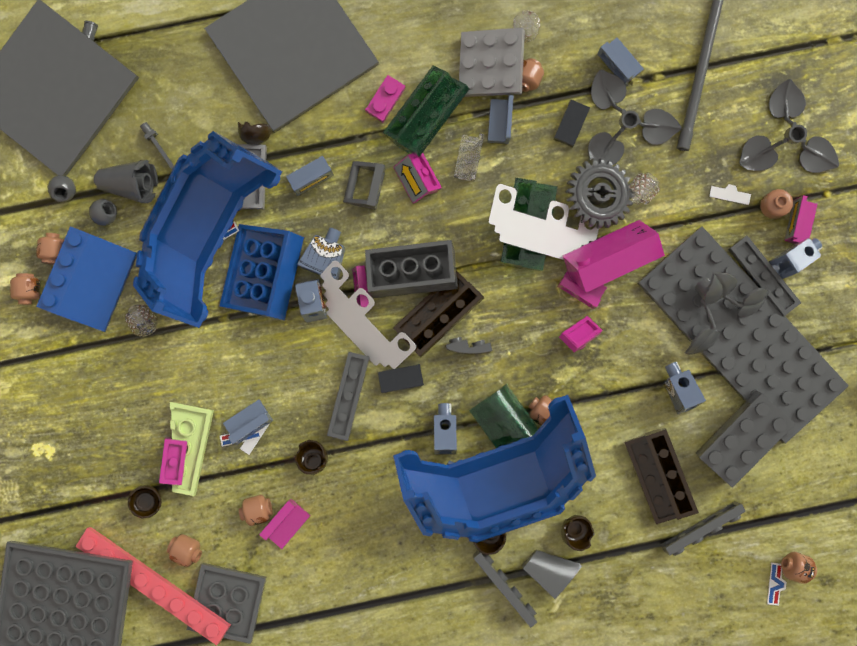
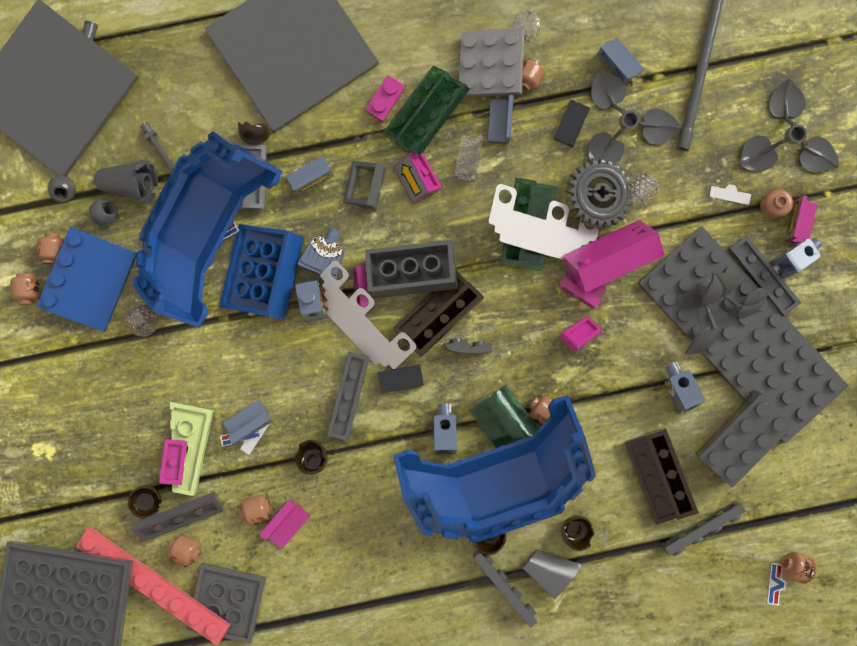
none -> dark grey plate [132,492,224,542]

